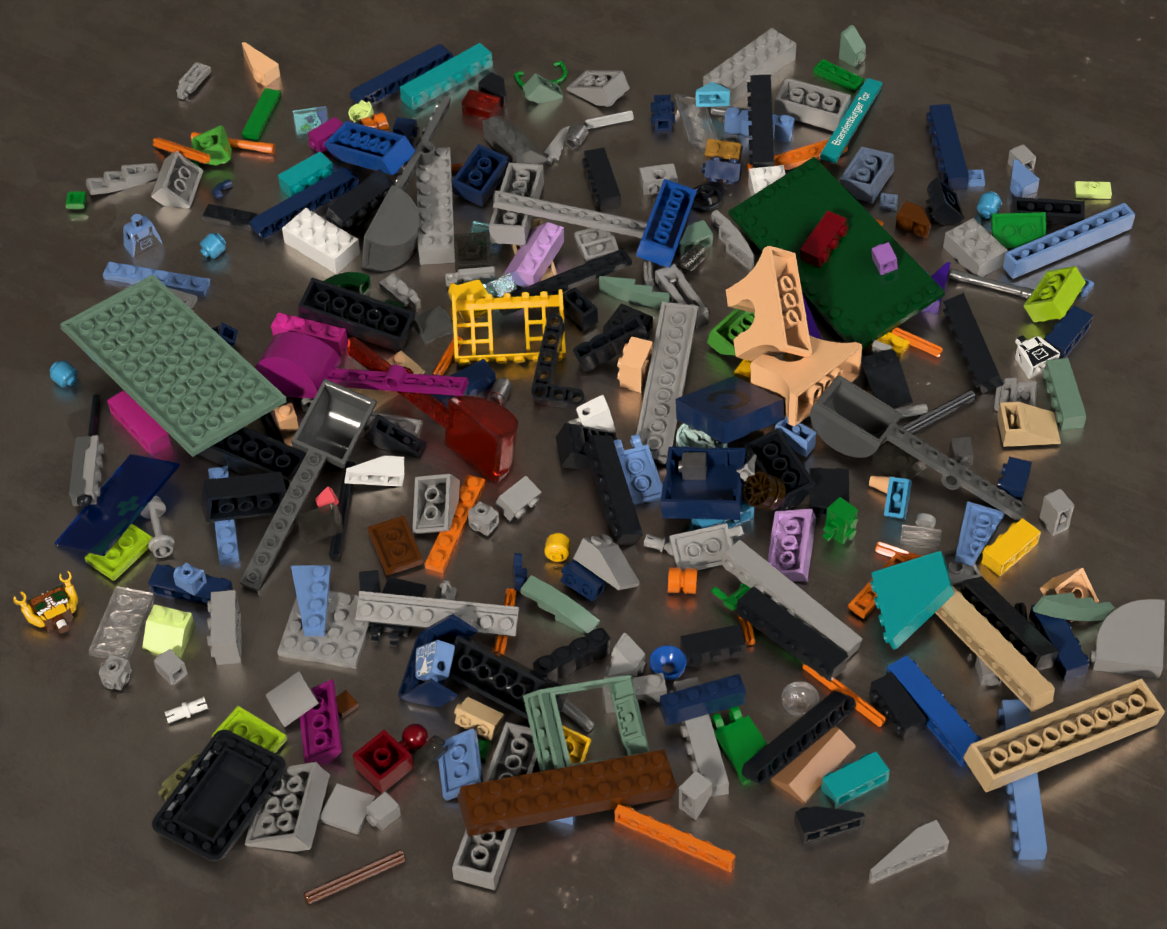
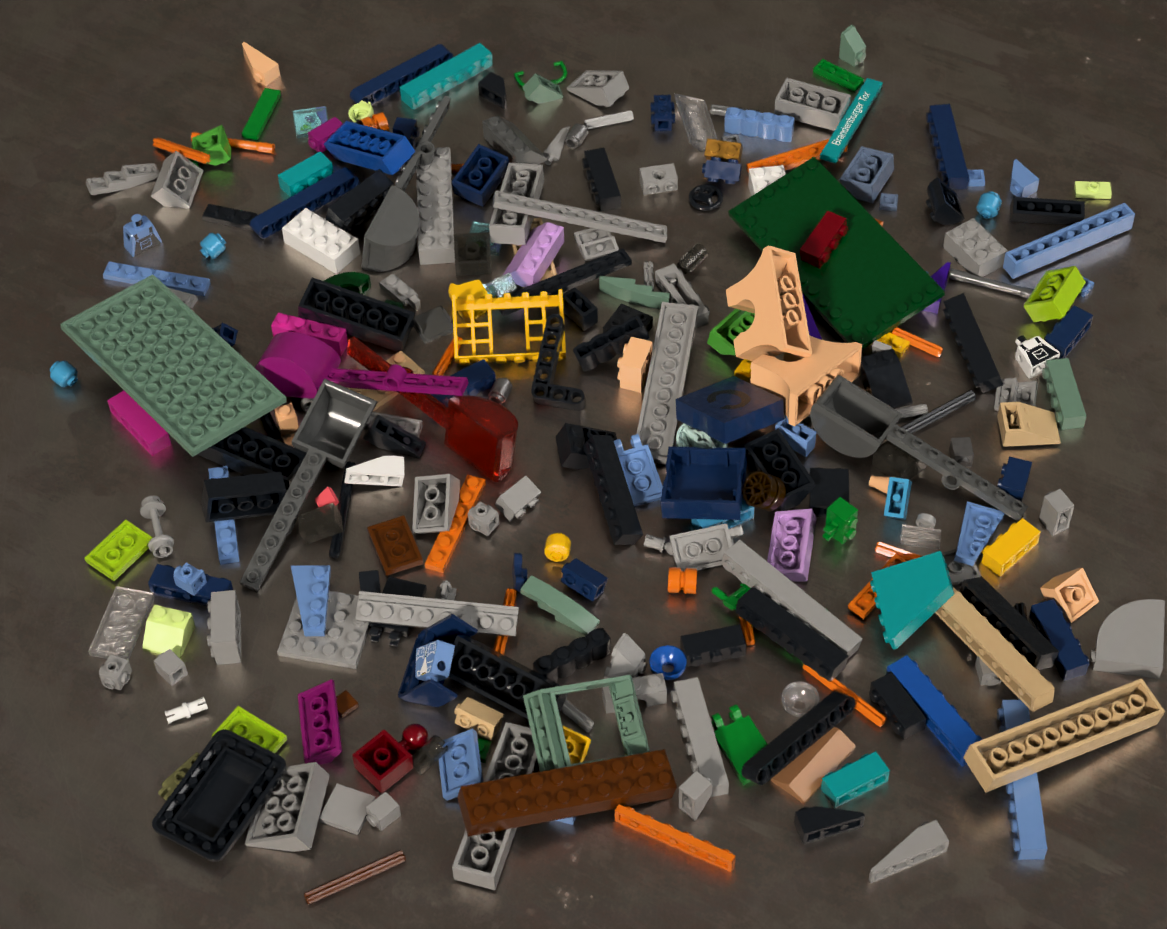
torso [13,571,78,634] -> none
clear blue piece [54,454,180,556] -> none
green plate [66,191,87,209] -> none
piece [69,394,104,508] -> none
light grey hinge [176,62,211,100] -> none
dark blue arm [212,179,233,199] -> none
light grey slope [265,671,319,727] -> none
light grey hinge [445,266,496,287] -> none
clear red brick [461,89,501,120] -> none
white torso [568,395,615,431] -> none
light grey slope [573,534,640,590] -> none
blue brick [636,179,697,268] -> none
dark blue brick [660,674,746,726] -> none
flat silver brick [678,452,707,480] -> none
sand green slope [679,220,713,257] -> none
medium azure slope [696,82,730,107] -> none
light grey brick [703,28,796,106] -> none
light grey slope [711,210,754,270] -> none
light grey piece [737,454,757,481] -> none
black brick [747,74,774,168] -> none
medium lavender brick [872,242,898,275] -> none
reddish brown slope [895,201,931,239] -> none
green tile [991,212,1046,250] -> none
light grey brick [1008,144,1036,171] -> none
sand green slope [1032,593,1114,621] -> none

